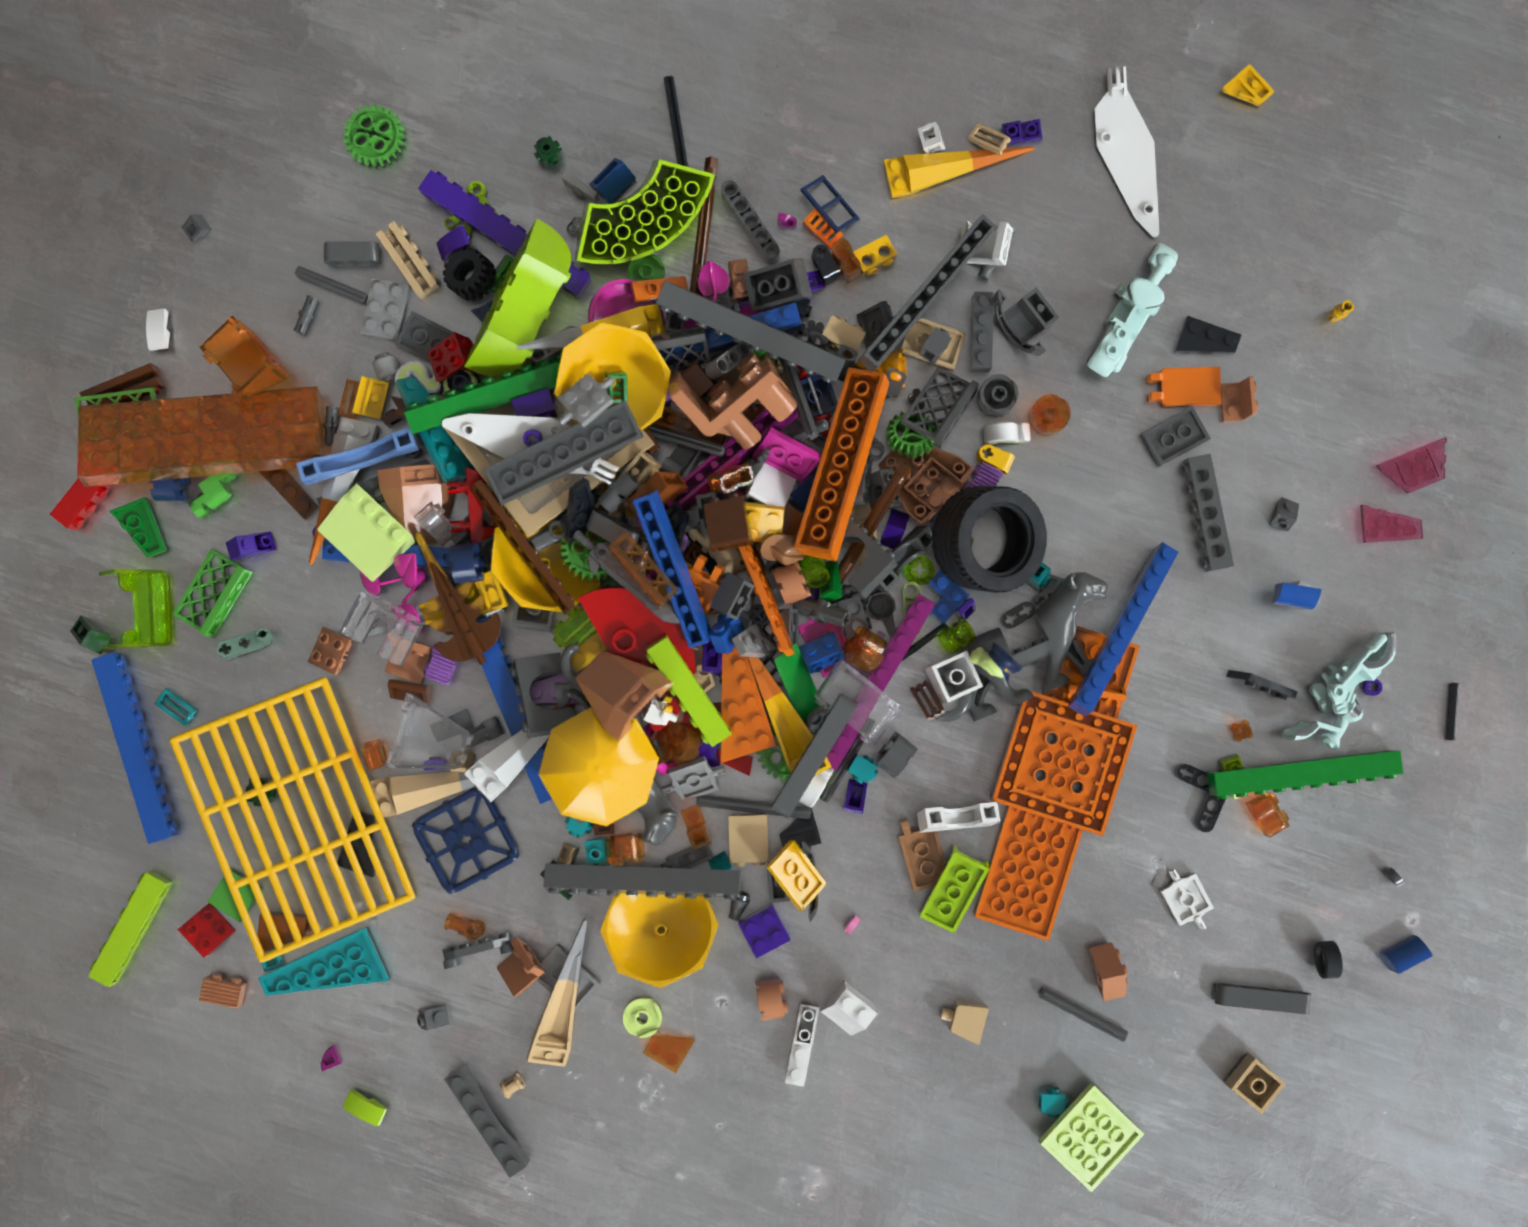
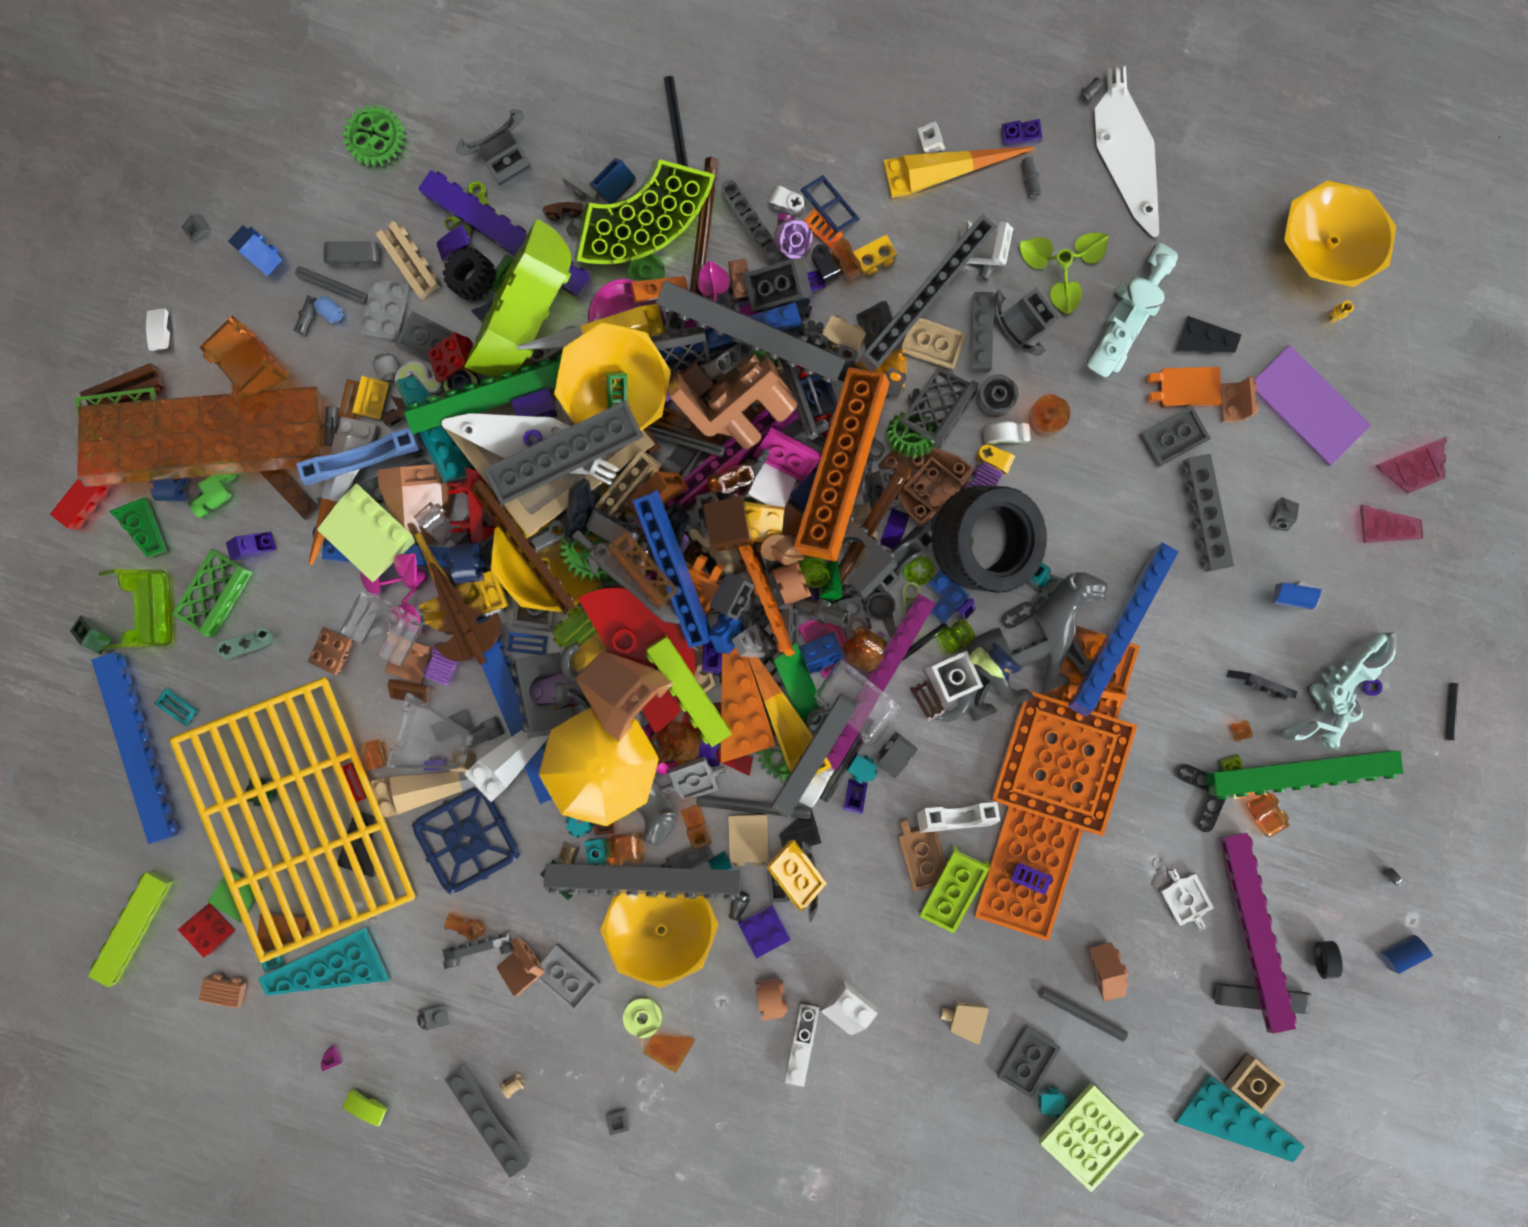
tan plate [527,918,587,1067] -> none
dark green brick [534,136,563,169] -> none
light grey plate [557,373,614,428] -> none
dark grey pin [598,471,639,513] -> none
white piece [643,694,678,725] -> none
bright pink tile [844,916,861,935] -> none
dark grey brick [919,327,952,365] -> none
tan tile [968,122,1011,156] -> none
yellow wing [1221,64,1275,107] -> none
none -> brick [228,225,283,276]
none -> medium blue brick [313,296,343,323]
none -> red tile [342,762,372,803]
none -> dark grey piece [456,109,530,184]
none -> blue tile [507,632,548,655]
none -> reddish brown slope [542,202,584,221]
none -> dark grey plate [605,1109,630,1135]
none -> white piece [767,185,805,216]
none -> lavender cylinder [774,219,812,259]
none -> dark grey plate [997,1026,1061,1098]
none -> dark purple slope [1009,861,1053,895]
none -> lime plant [1020,232,1109,314]
none -> dark grey pin [1022,156,1042,197]
none -> dark grey pin [1079,77,1104,102]
none -> teal wing [1174,1074,1305,1162]
none -> magenta brick [1220,833,1297,1034]
none -> medium lavender tile [1254,345,1371,466]
none -> yellow piece [1284,180,1396,287]

